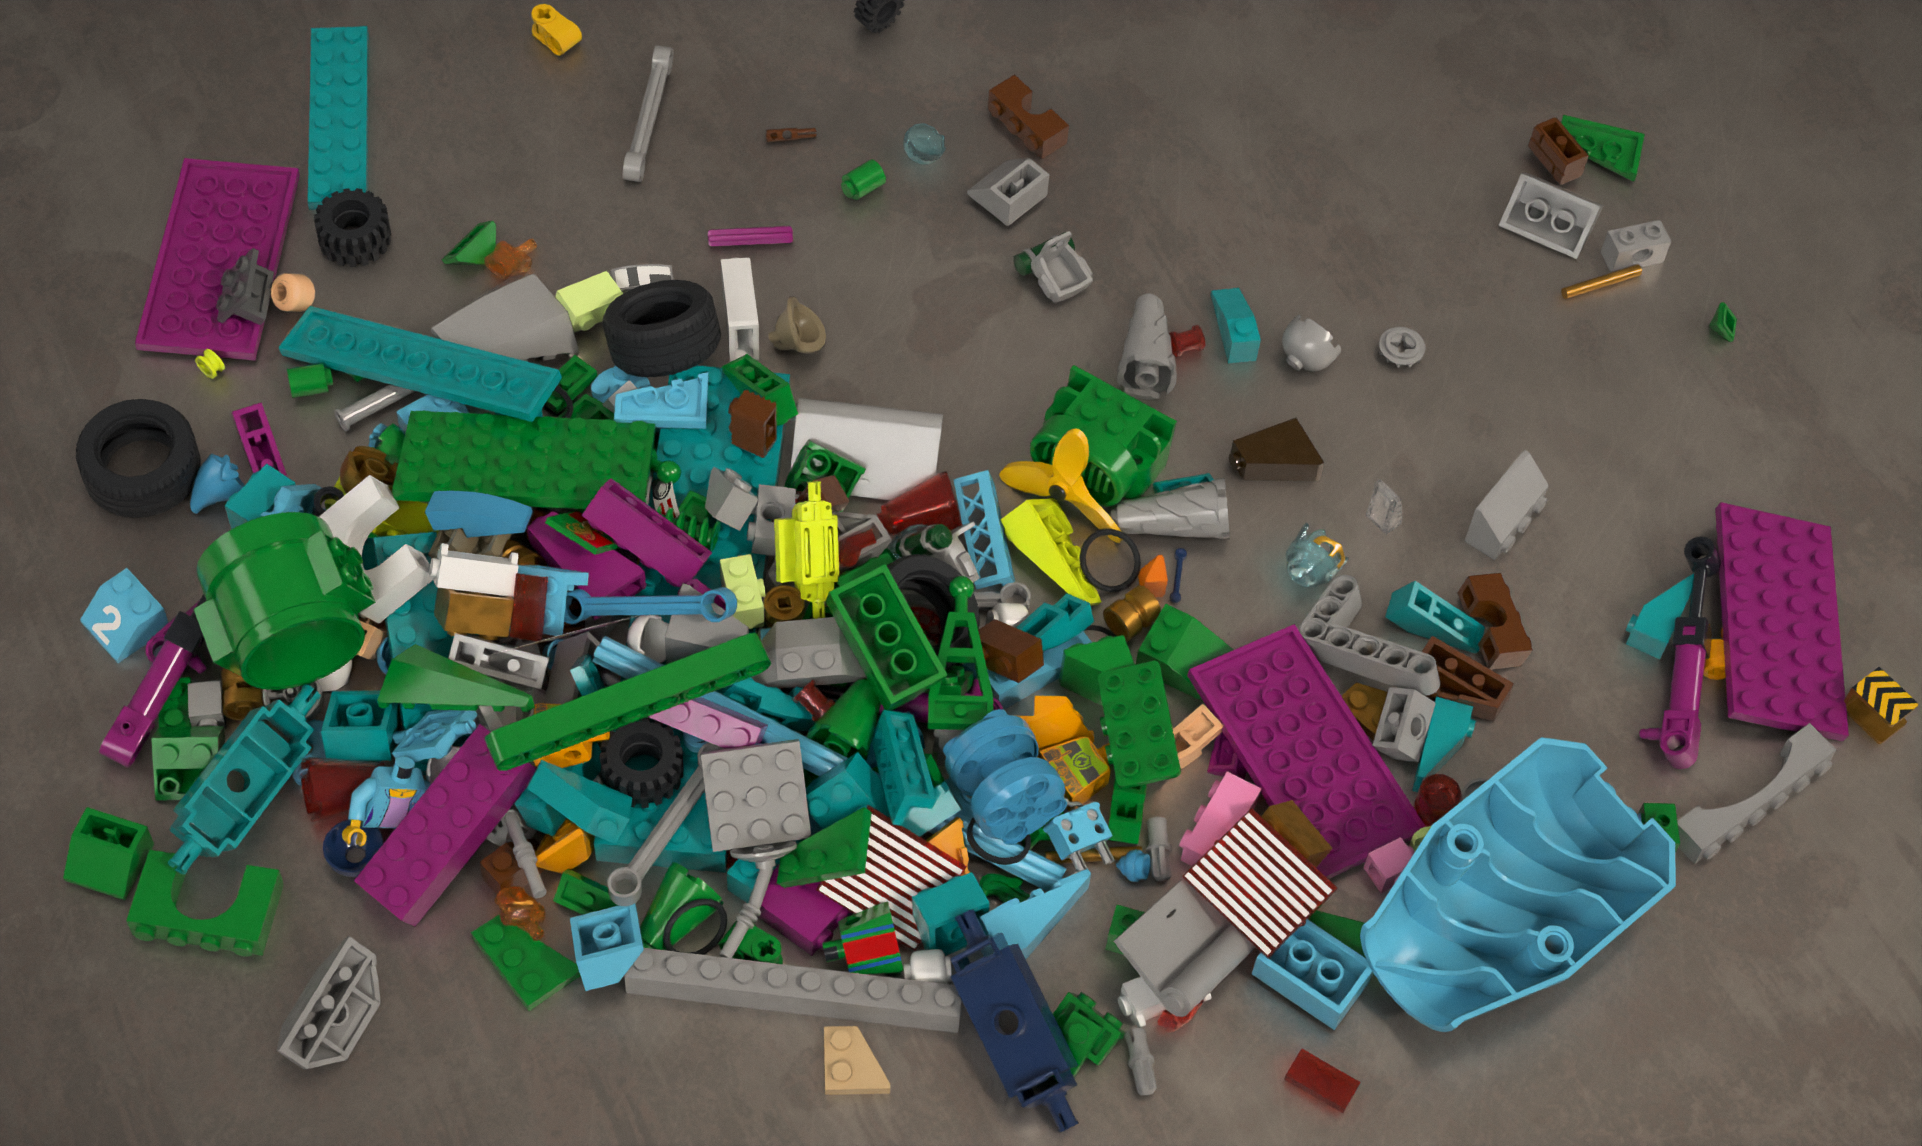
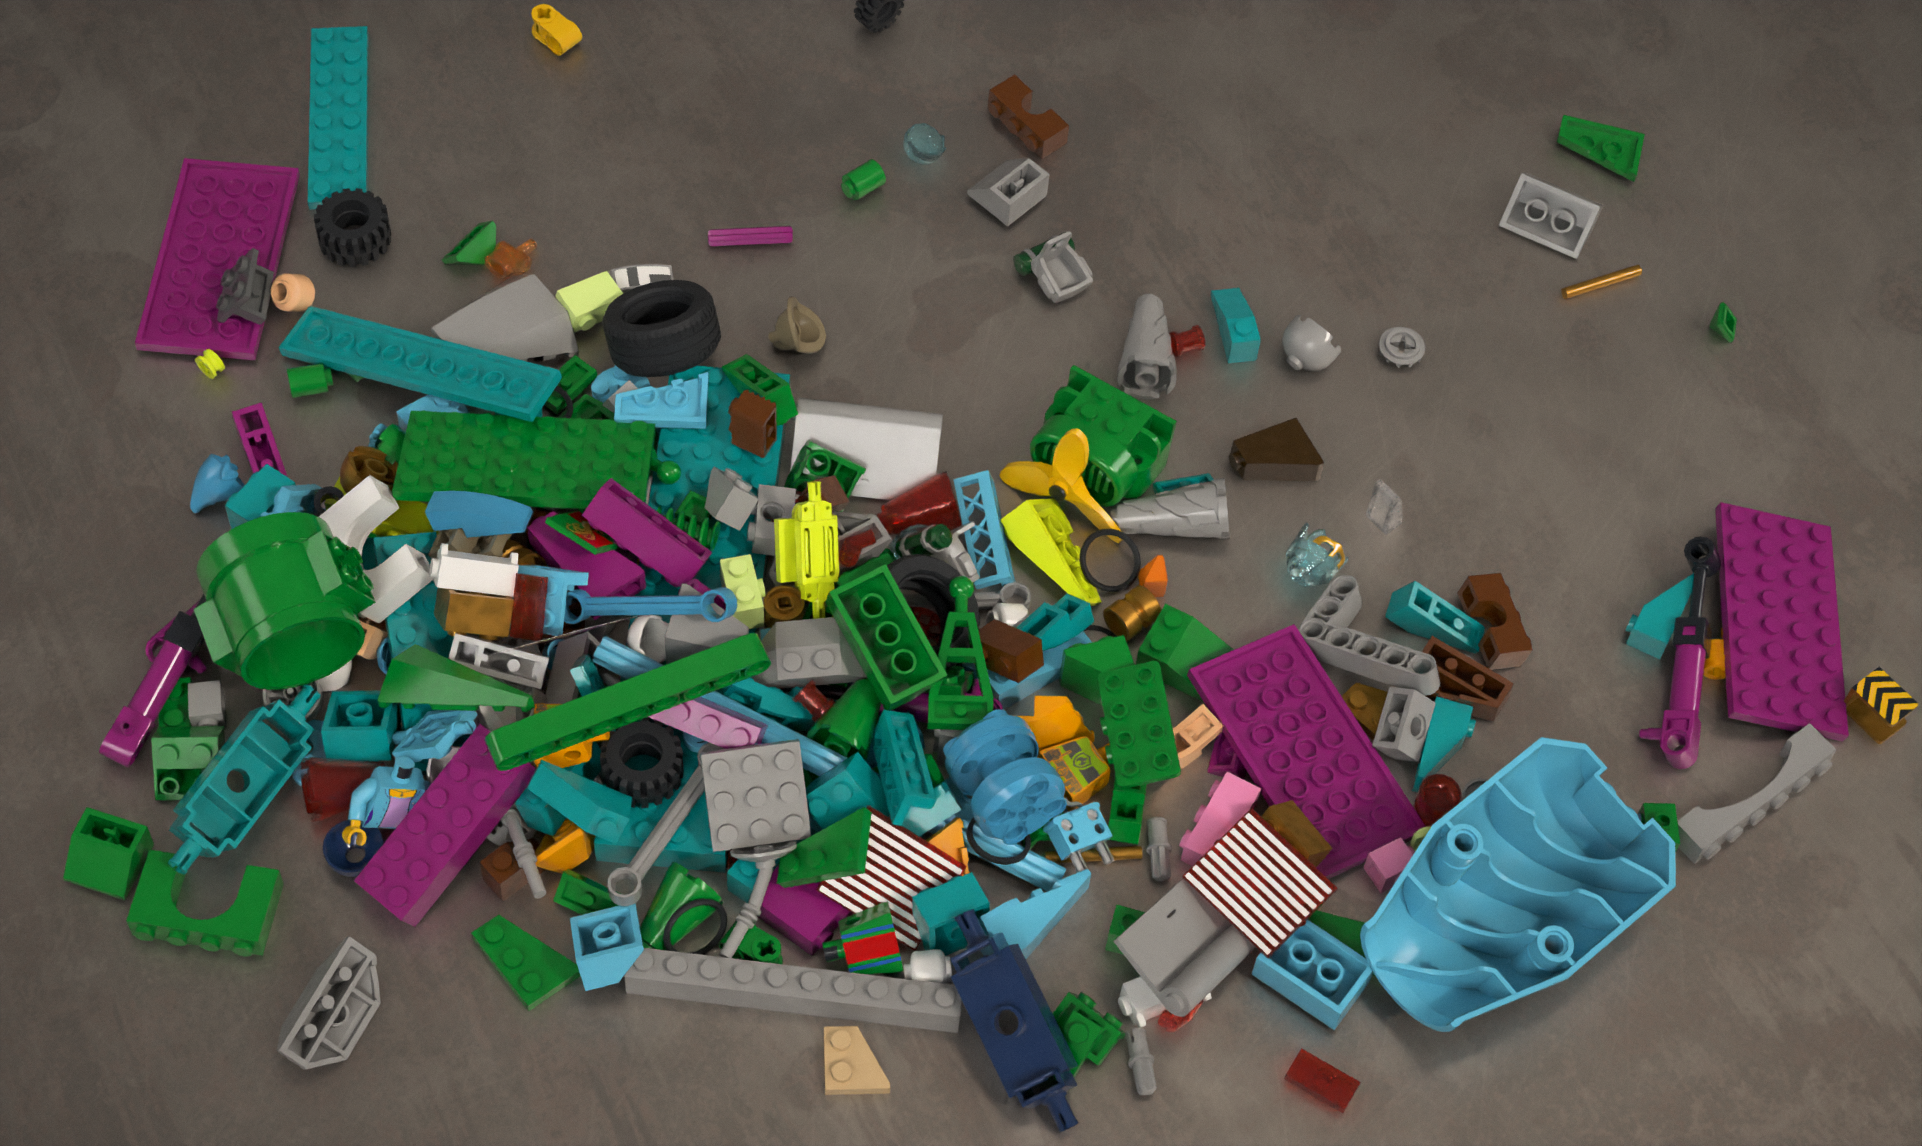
black tyre [76,399,201,518] -> none
medium azure slope [80,568,169,663] -> none
pearl gold wheel [221,668,265,721] -> none
light grey pin [334,384,415,431] -> none
clear orange piece [495,886,546,941] -> none
light grey piece [623,45,674,182] -> none
sticker [652,478,680,518] -> none
white slope [721,257,759,362] -> none
reddish brown pin [766,128,817,142] -> none
green piece [979,873,1030,903] -> none
dark azure plate [1116,849,1151,882] -> none
dark blue hinge [1169,548,1187,603] -> none
light grey slope [1465,449,1549,560] -> none
reddish brown brick [1528,117,1589,185] -> none
light grey brick [1600,220,1672,273] -> none

